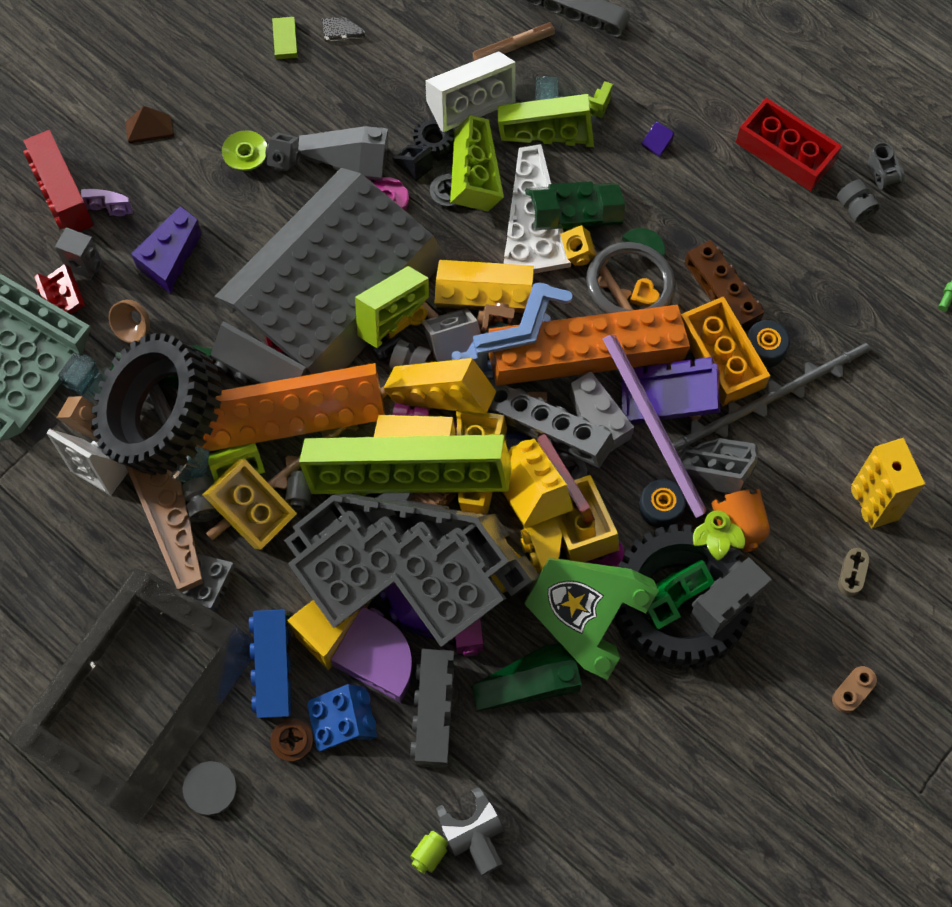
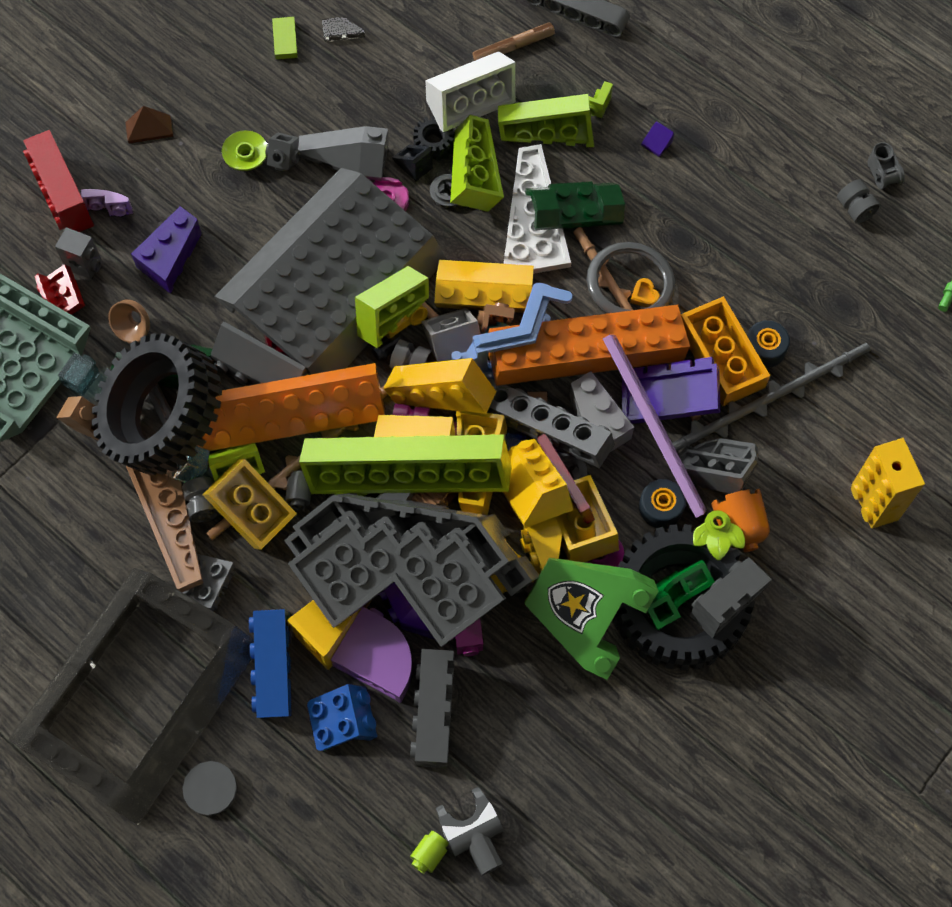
white slope [47,429,128,496] -> none
reddish brown gear [270,719,313,762] -> none
dark green wedge [472,643,582,711] -> none
clear light blue brick [535,76,558,101] -> none
yellow brick [560,225,596,266] -> none
dark green tile [622,228,665,257] -> none
reddish brown brick [684,240,764,332] -> none
red brick [736,97,842,192] -> none
medium nougat plate [832,666,877,713] -> none
dark tan beam [838,548,869,597] -> none

